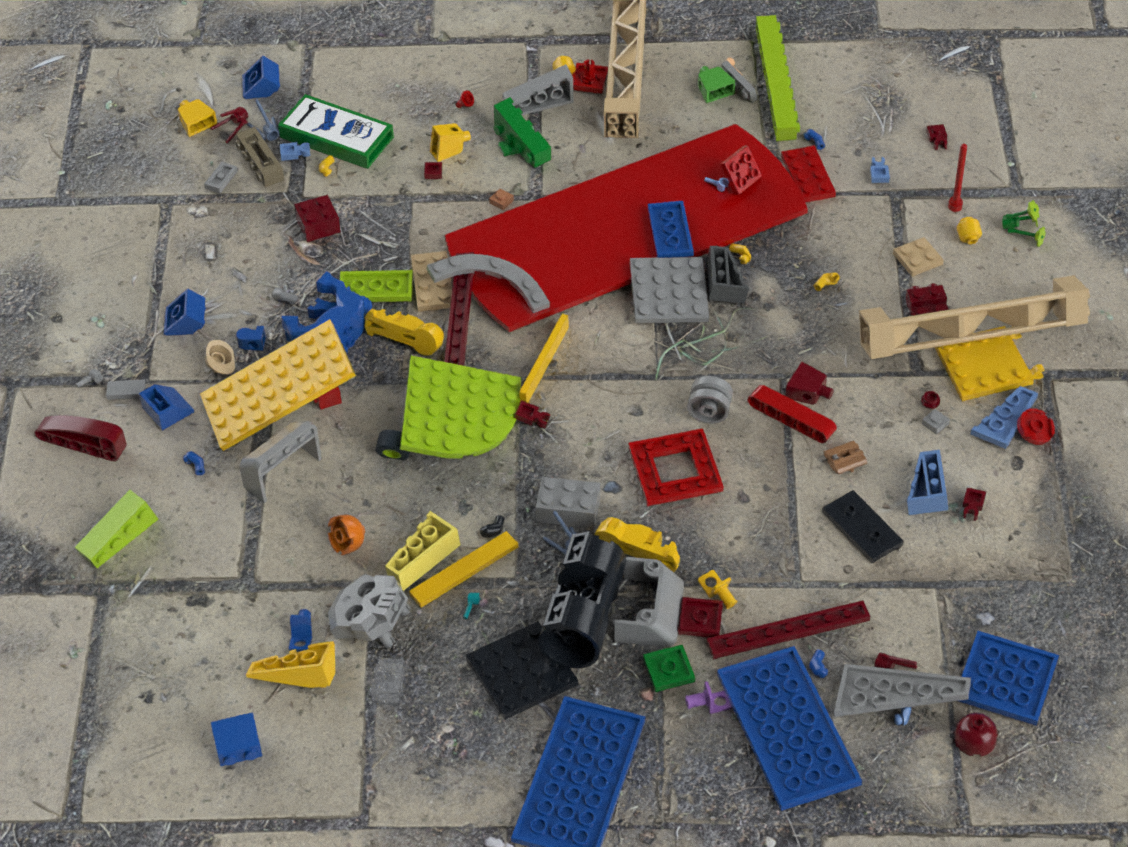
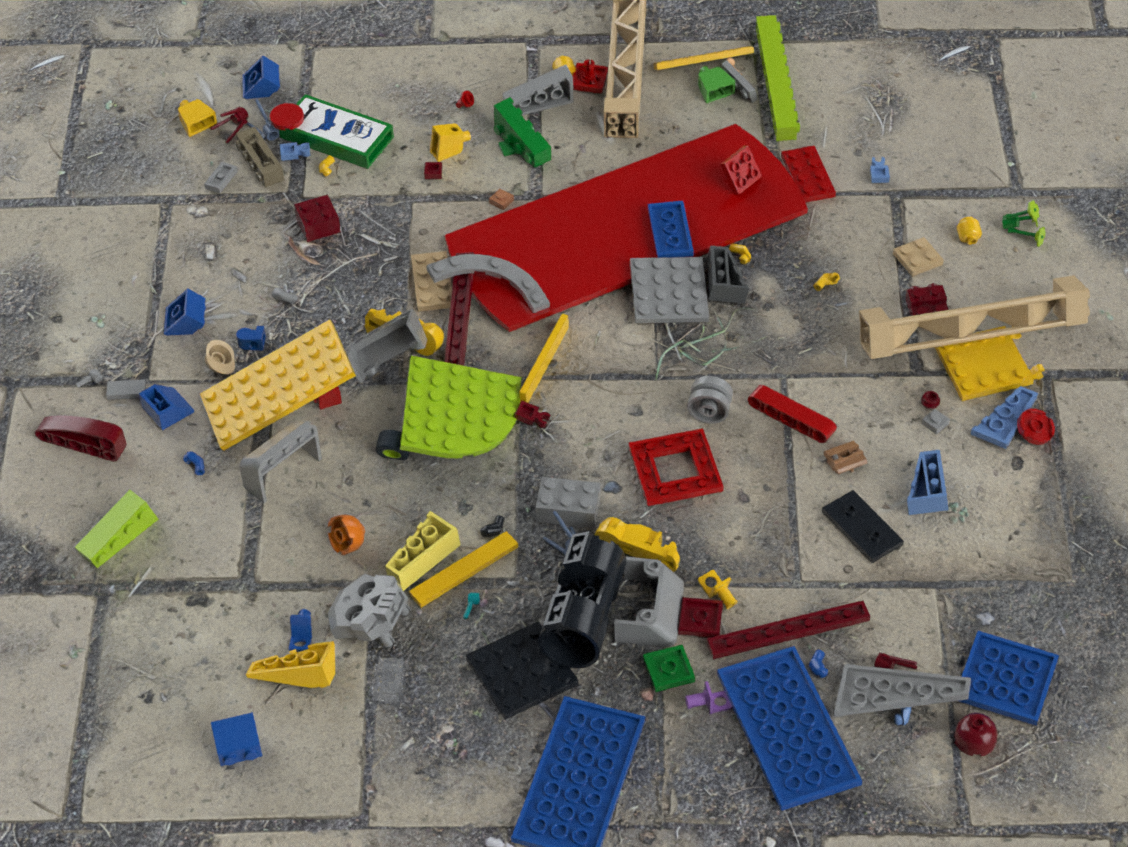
blue piece [281,271,373,354] -> none
lime plate [340,270,413,302] -> none
light blue hand [705,177,729,192] -> none
dark red torso [785,361,834,405] -> none
blue arm [803,129,825,150] -> none
dark red plate [926,124,947,150] -> none
red piece [948,143,967,212] -> none
dark red plate [962,487,986,521] -> none
none -> red tile [270,103,304,130]
none -> light grey windscreen [346,309,427,384]
none -> yellow tile [653,46,754,70]

